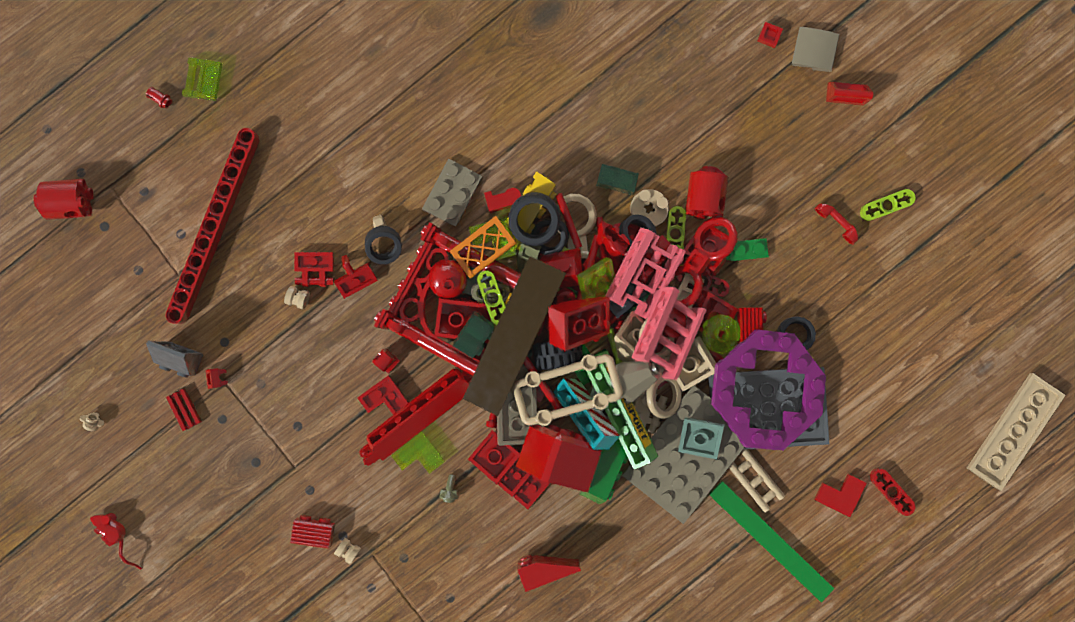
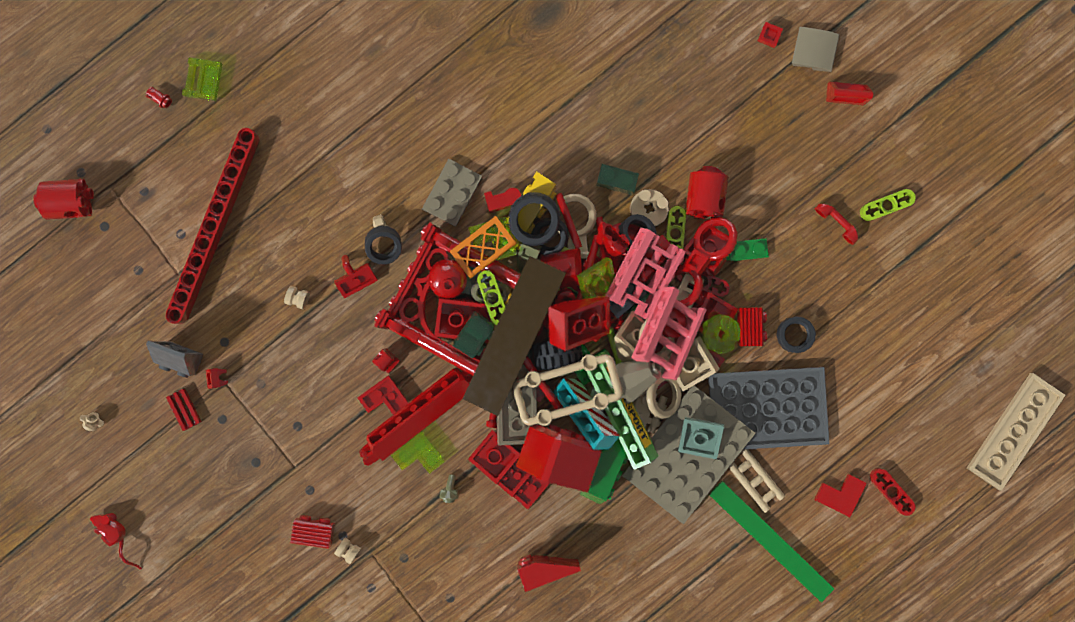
red plate [294,252,334,287] -> none
magenta plate [711,330,826,451] -> none

